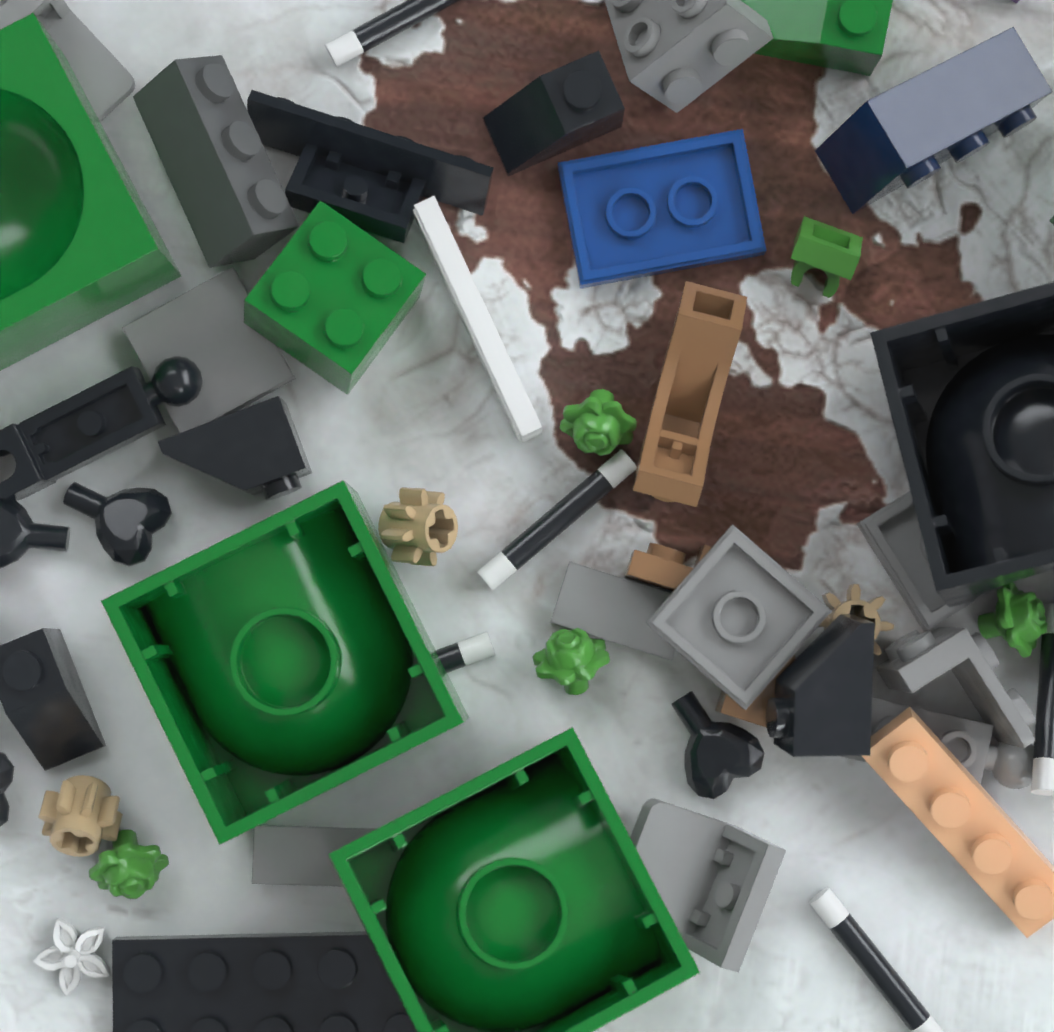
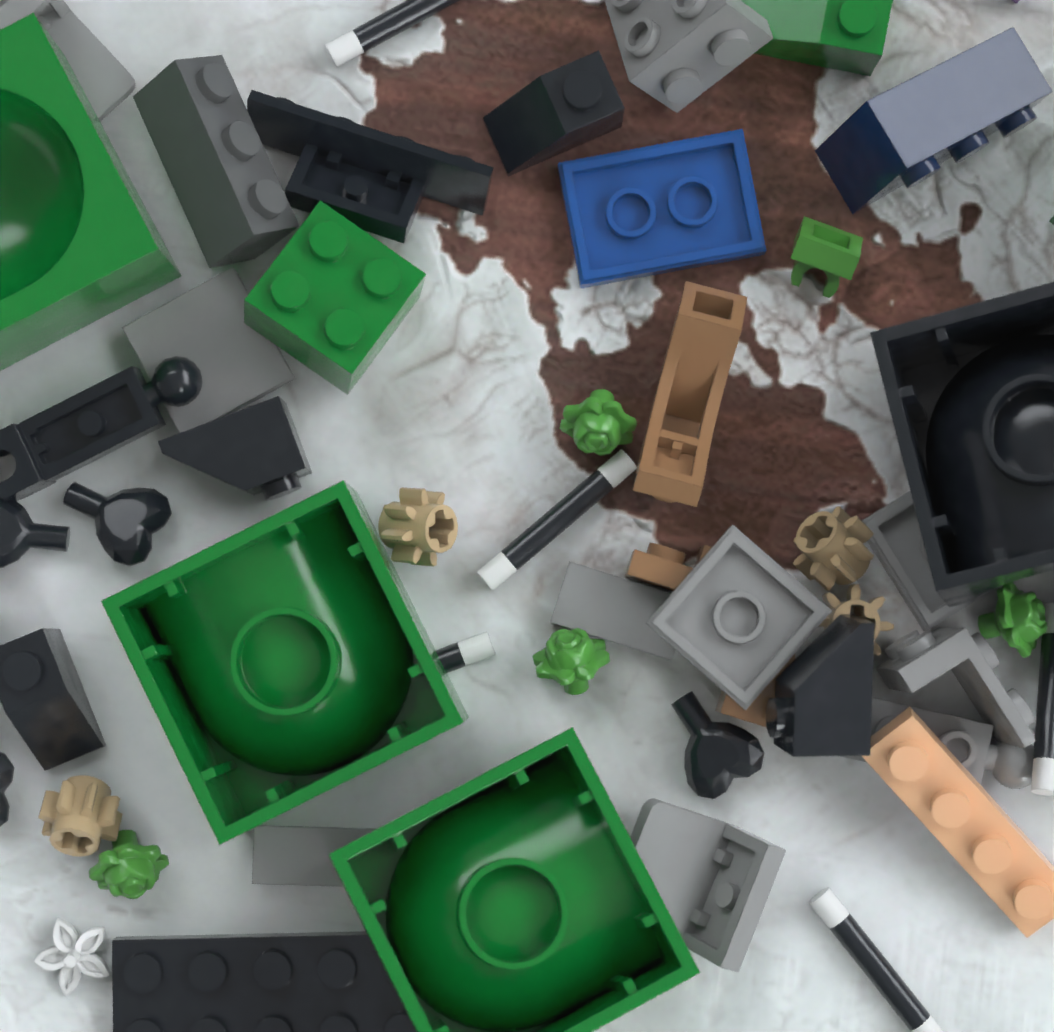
white tile [413,196,542,443] -> none
none -> tan gear [793,506,874,591]

